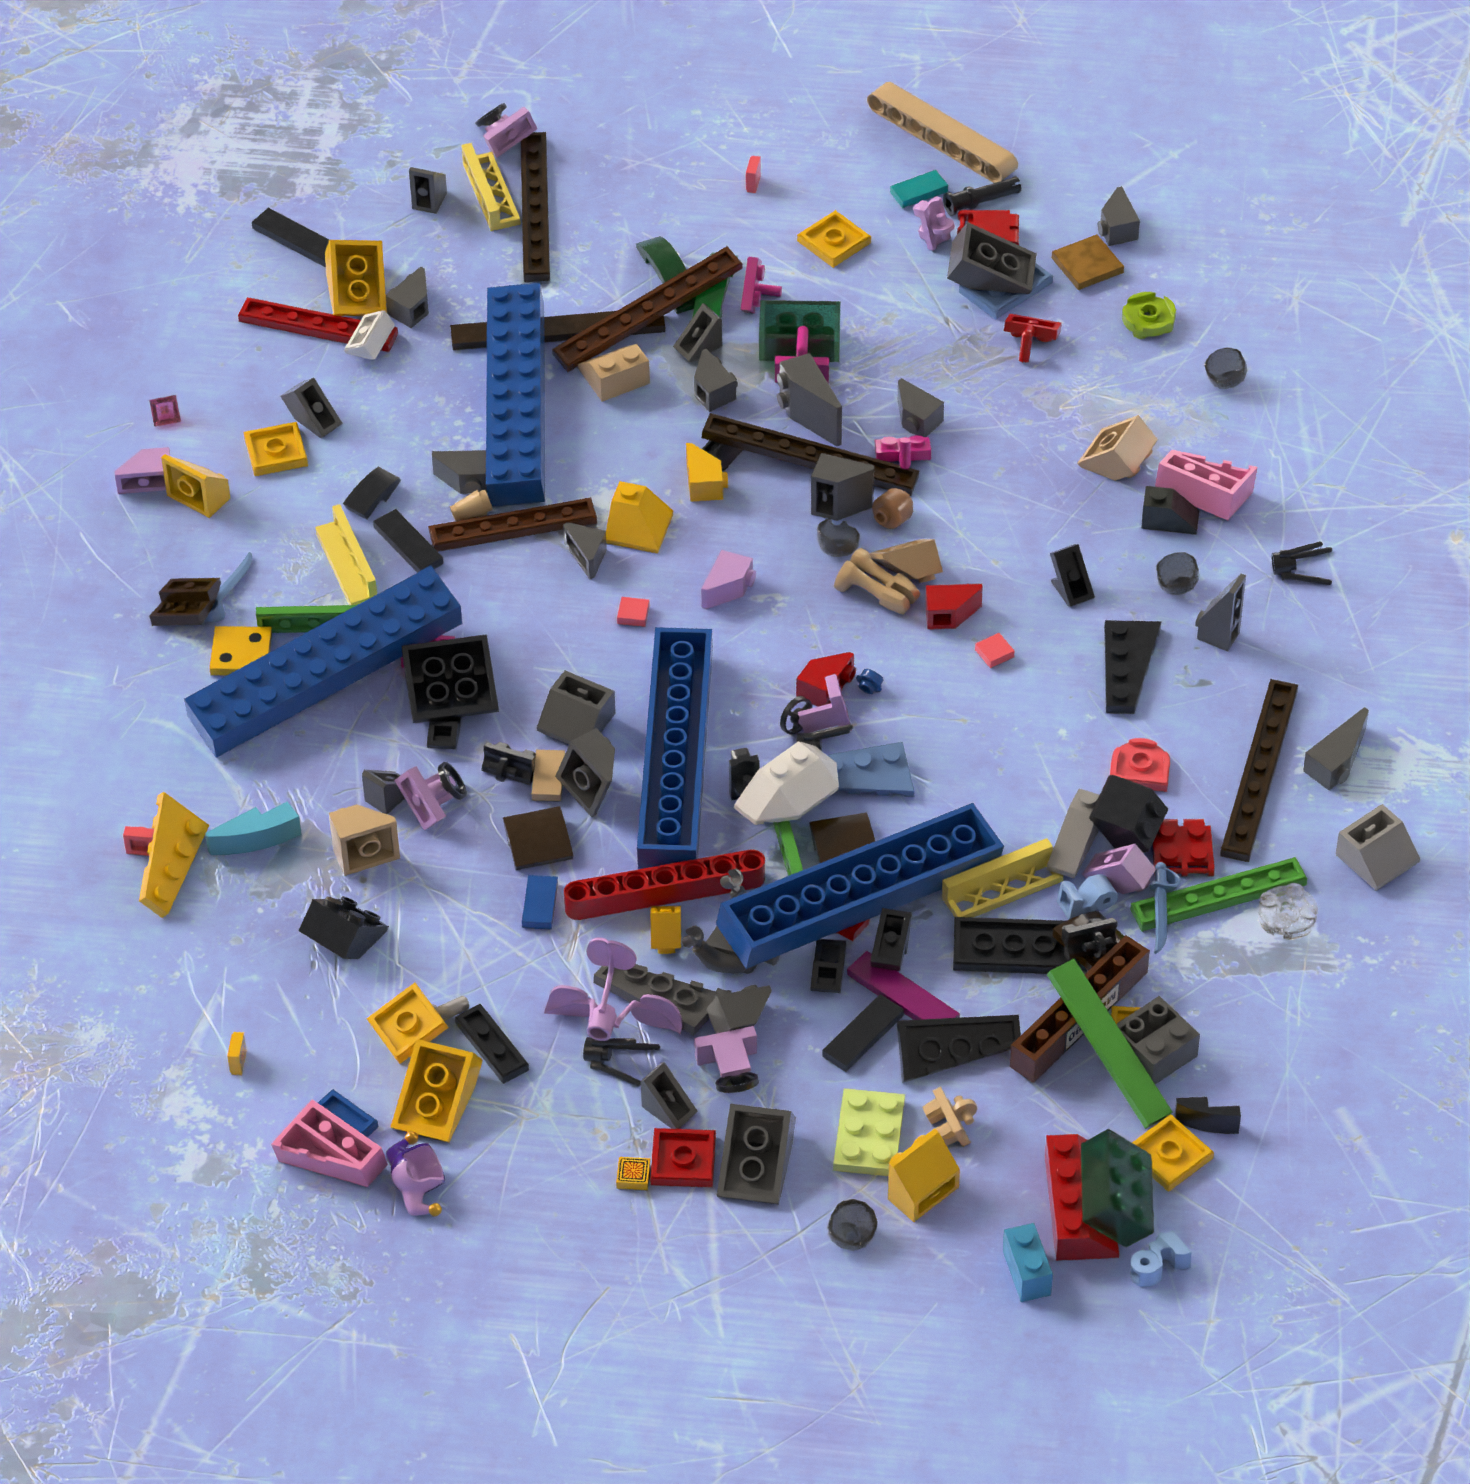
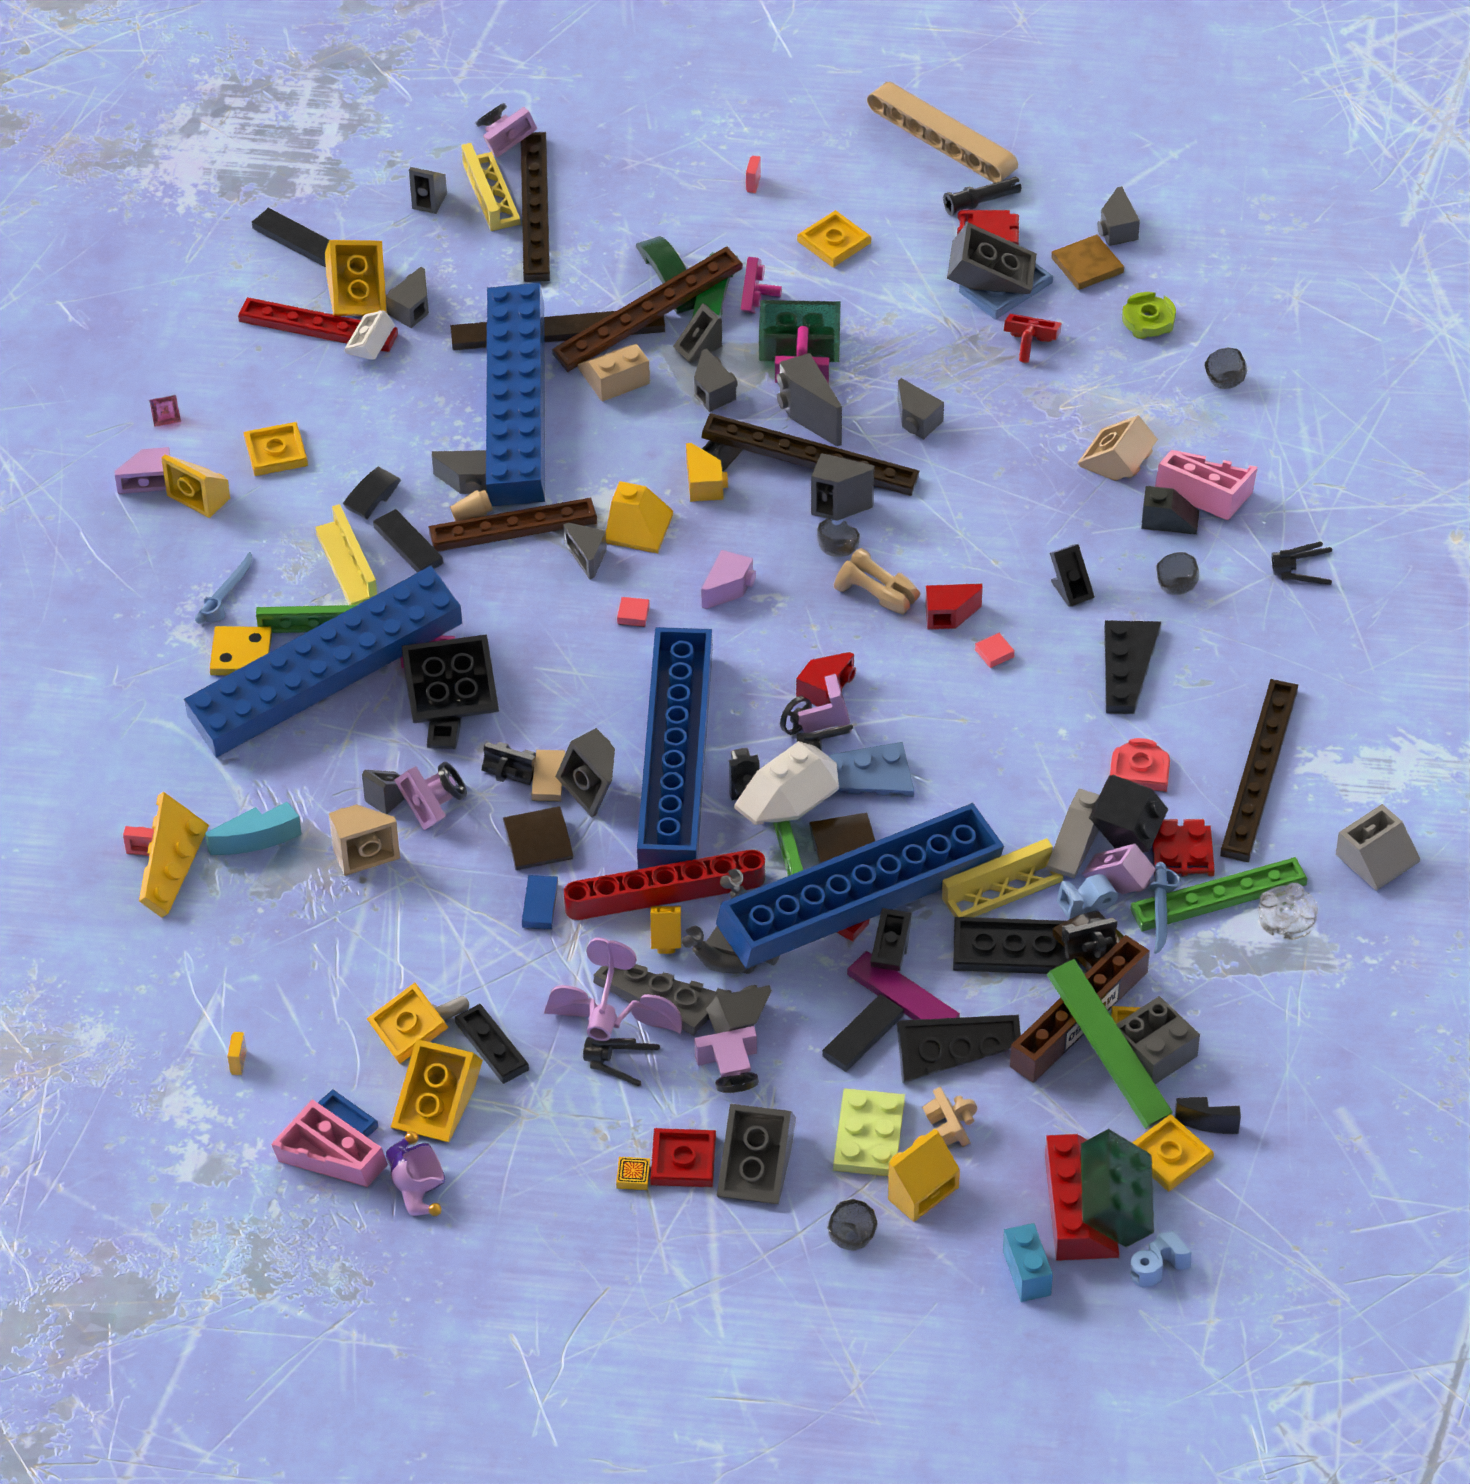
dark brown slope [149,578,221,626] -> none
dark grey slope [280,377,343,438] -> none
black slope [298,896,389,959] -> none
dark grey slope [537,670,616,744] -> none
dark grey slope [641,1062,698,1129] -> none
black slope [810,939,847,993] -> none
blue plate [856,669,884,694] -> none
tan slope [870,539,943,583] -> none
medium nougat head [872,488,913,529] -> none
dark pink plate [875,435,931,470] -> none
teal tile [890,170,948,208] -> none
lavender hips [913,196,955,251] -> none
dark grey slope [1195,574,1246,651] -> none
dark grey slope [1303,707,1369,790] -> none

